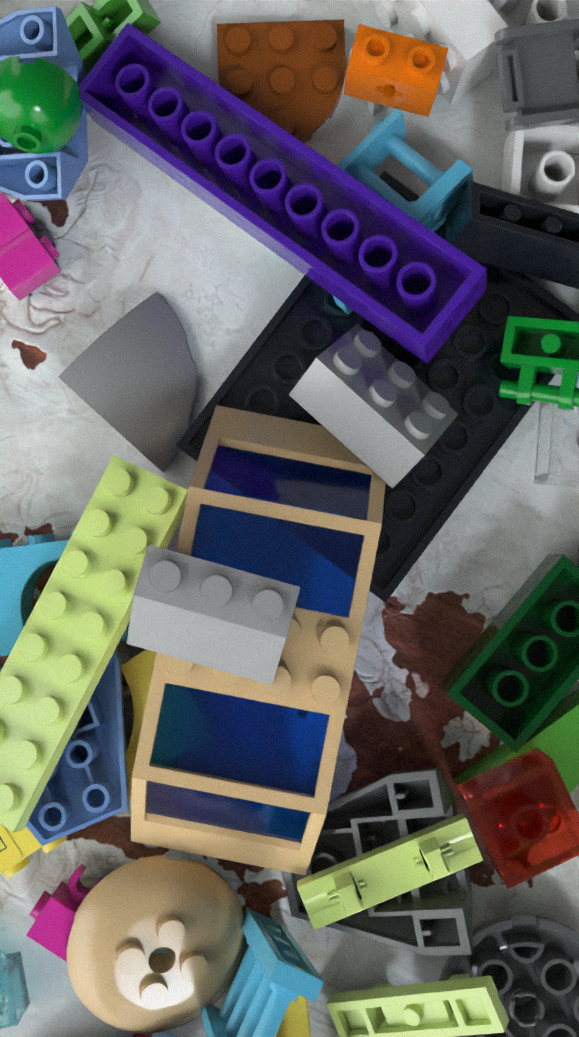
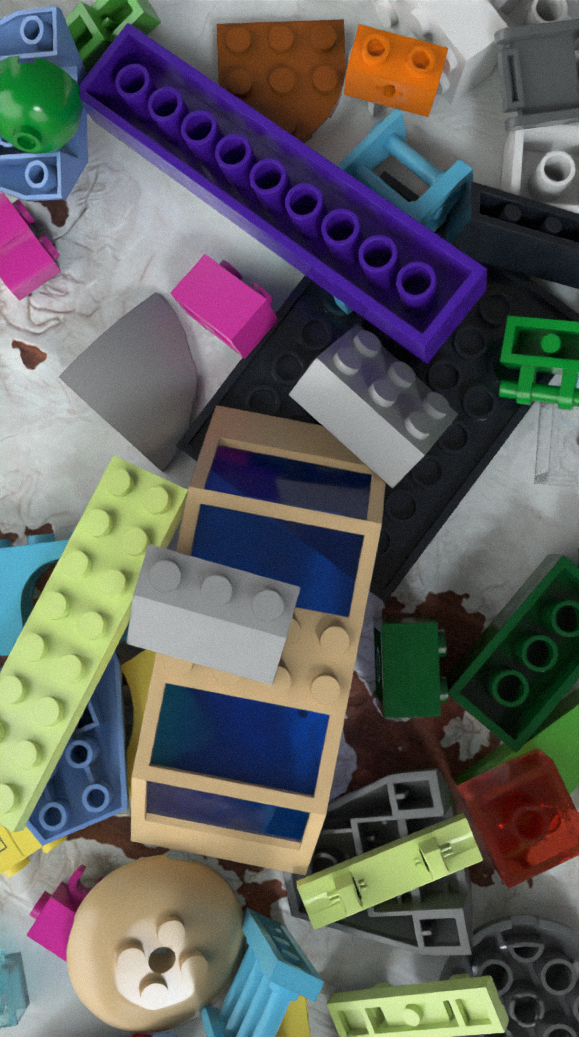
none -> dark pink brick [170,254,279,359]
none -> dark green brick [373,616,448,718]

